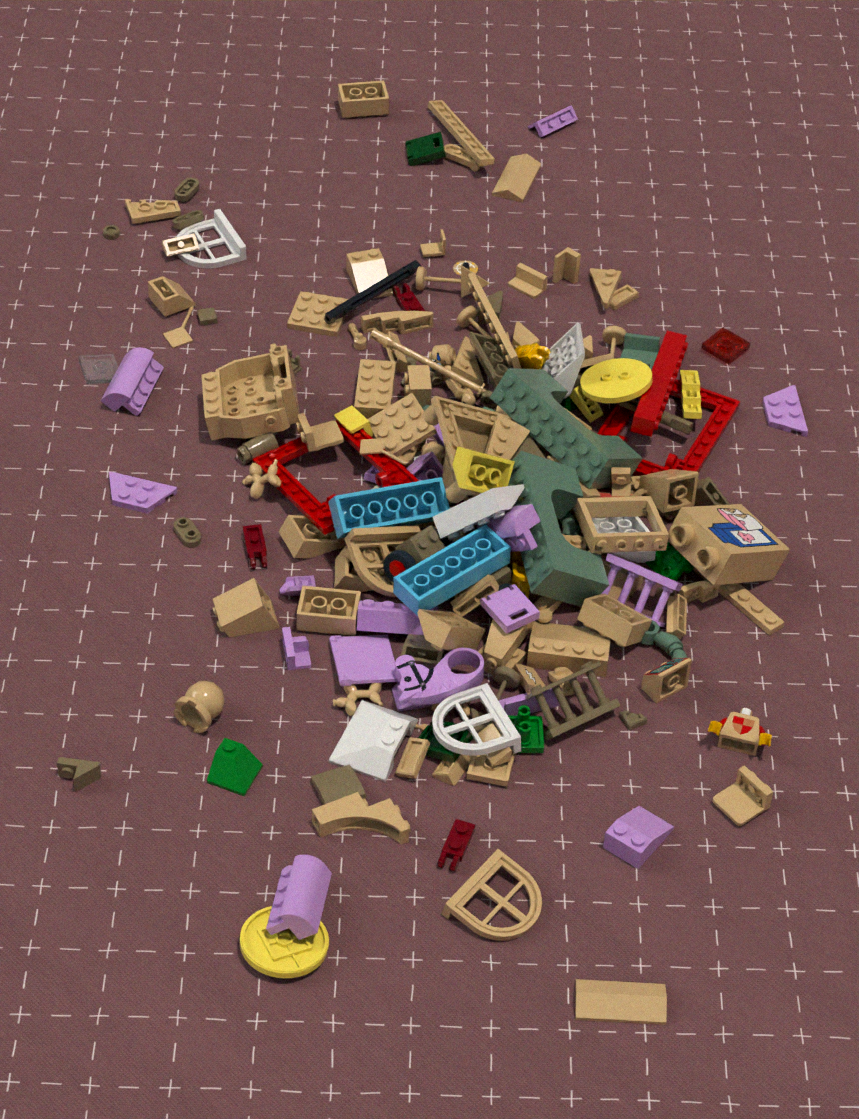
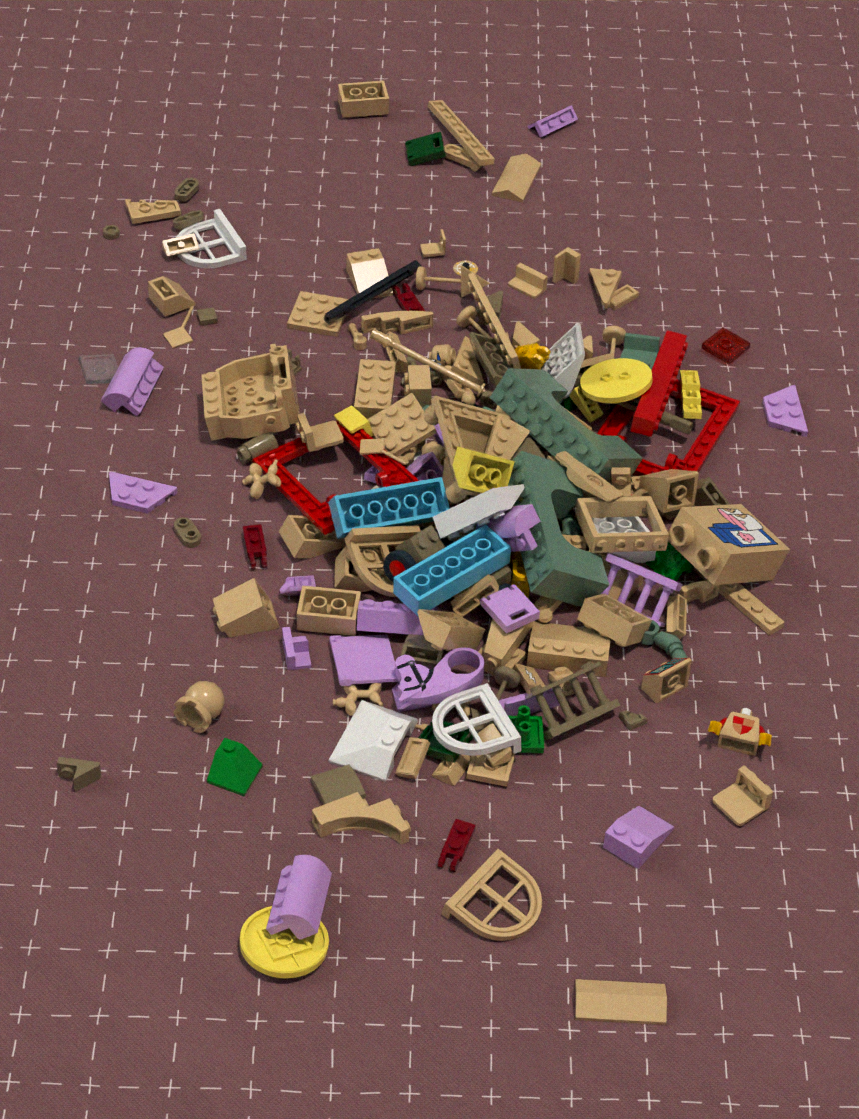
none -> tan piece [555,451,624,502]

